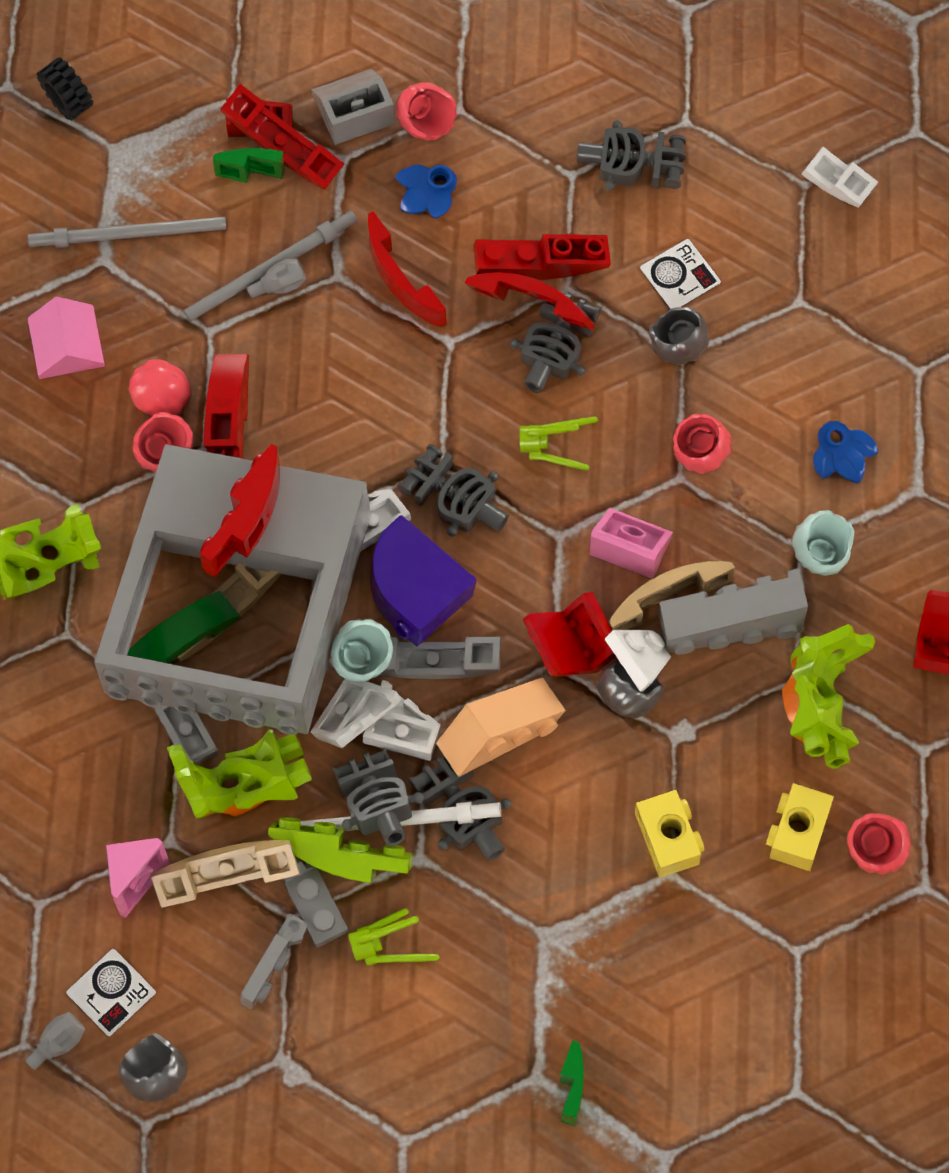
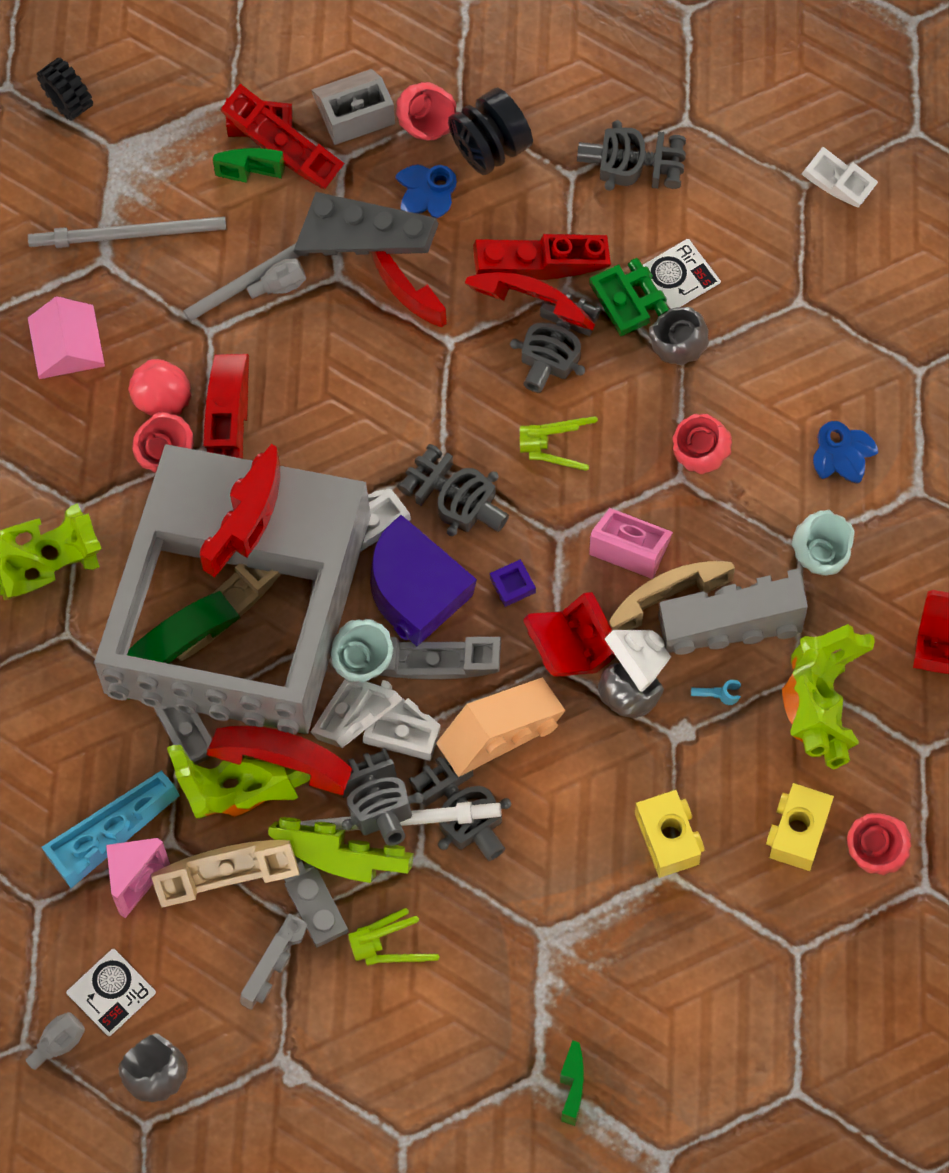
none -> medium azure wing [41,770,180,888]
none -> red slope [206,726,352,796]
none -> dark grey wing [293,192,439,256]
none -> black wheel [448,87,533,175]
none -> dark purple plate [490,559,536,607]
none -> green plate [589,258,669,337]
none -> medium azure hand [691,680,741,705]

